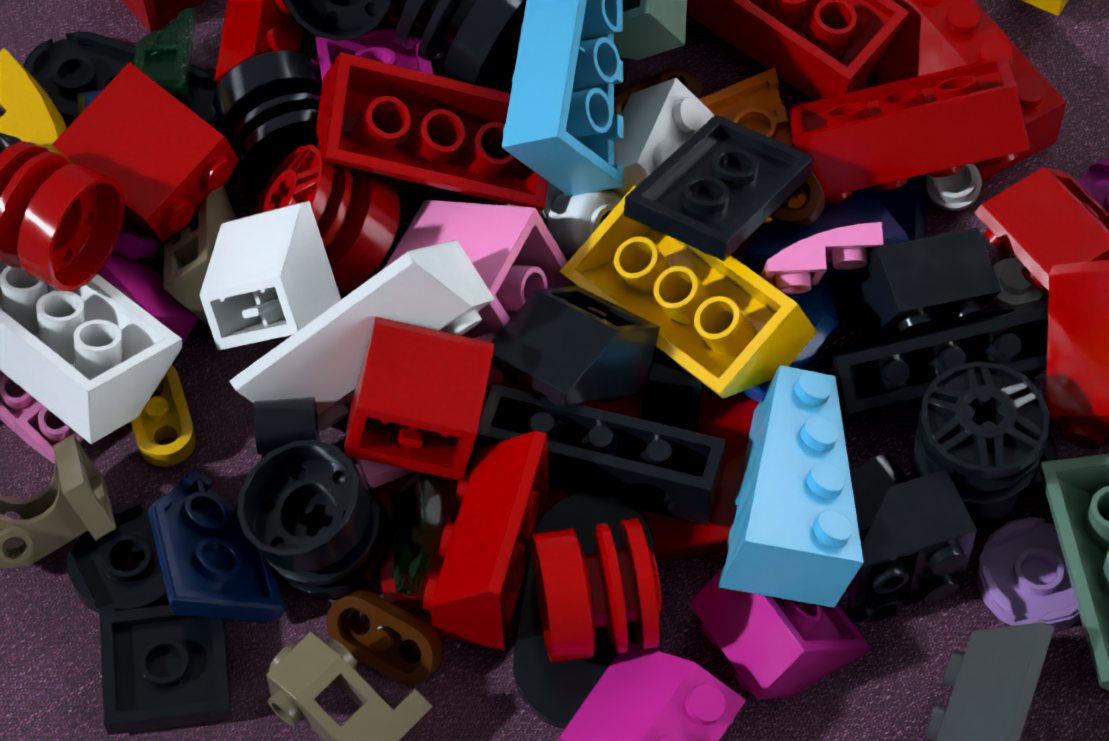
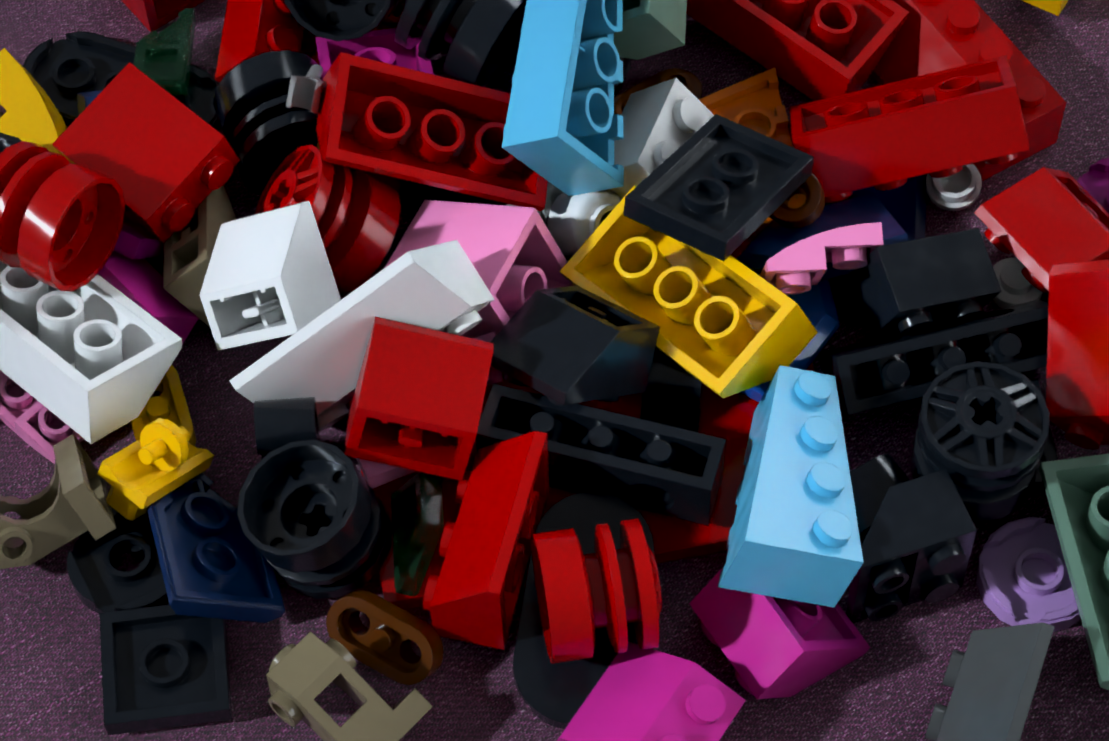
none -> yellow hips [97,418,214,521]
none -> light grey hand [286,64,324,113]

